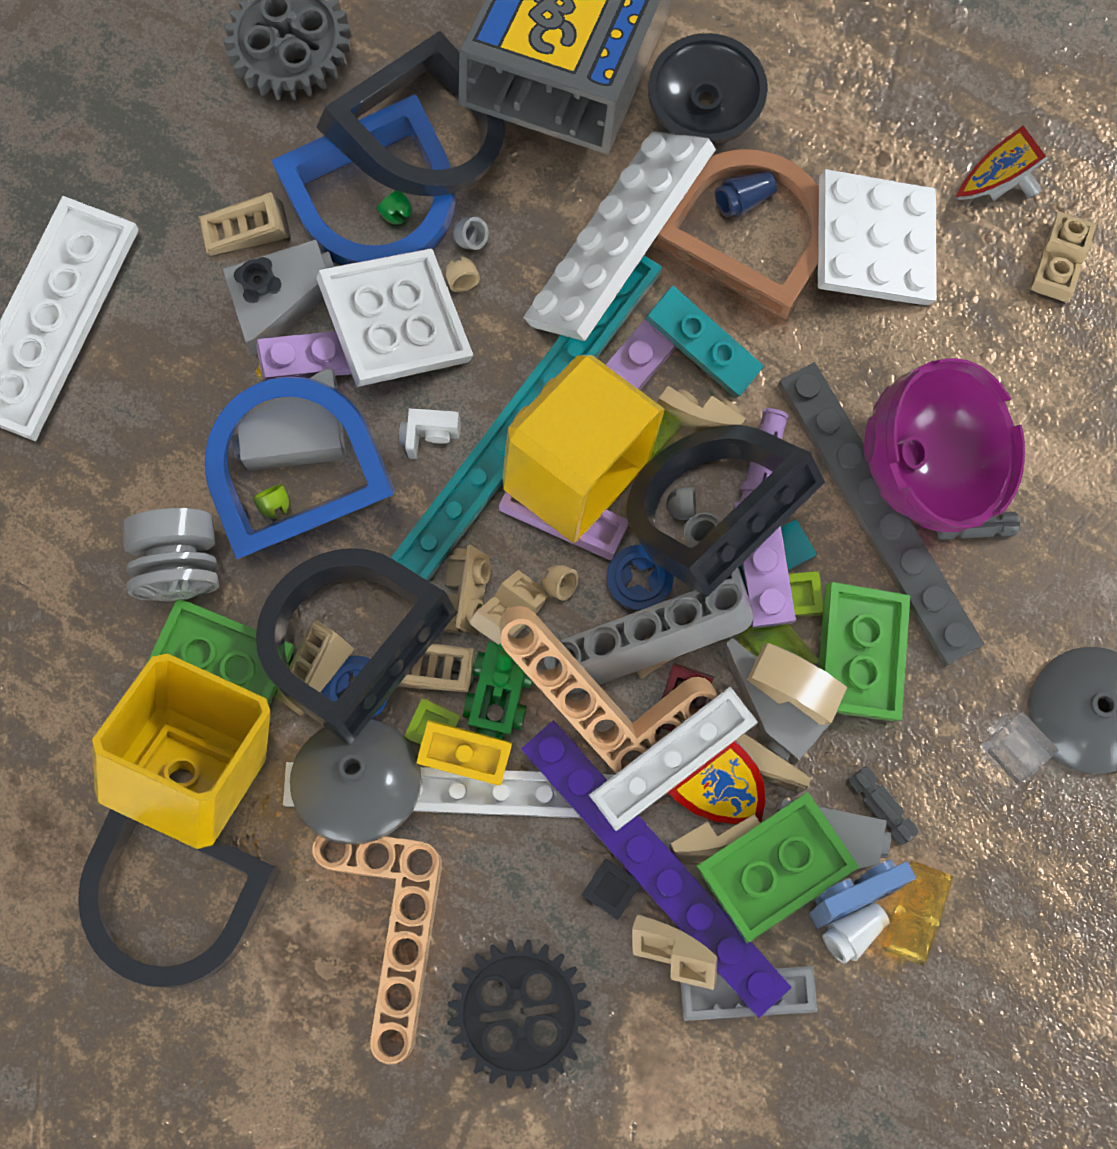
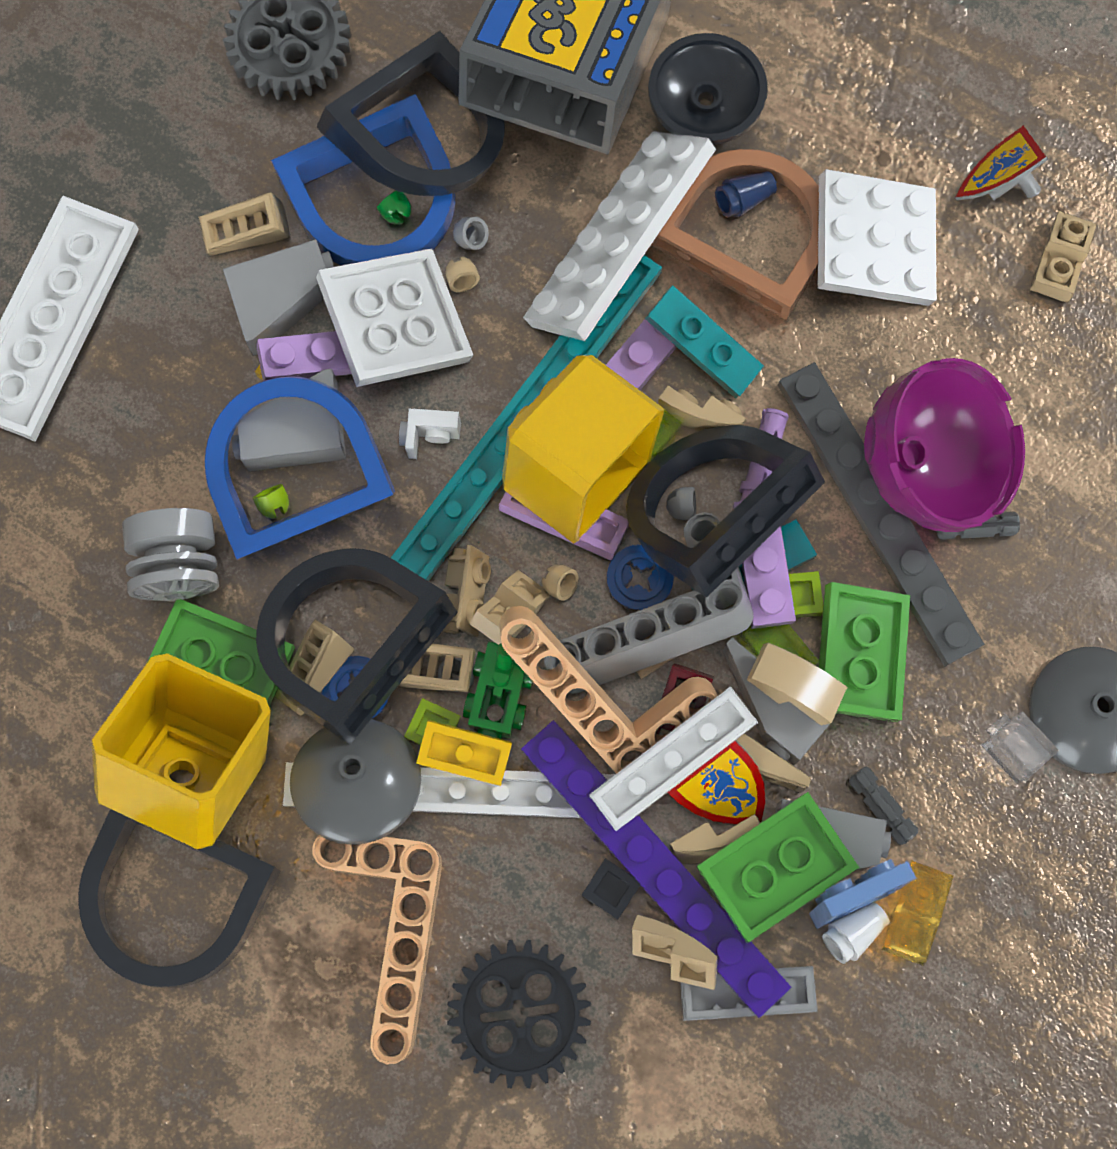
black plate [234,257,282,303] -> none

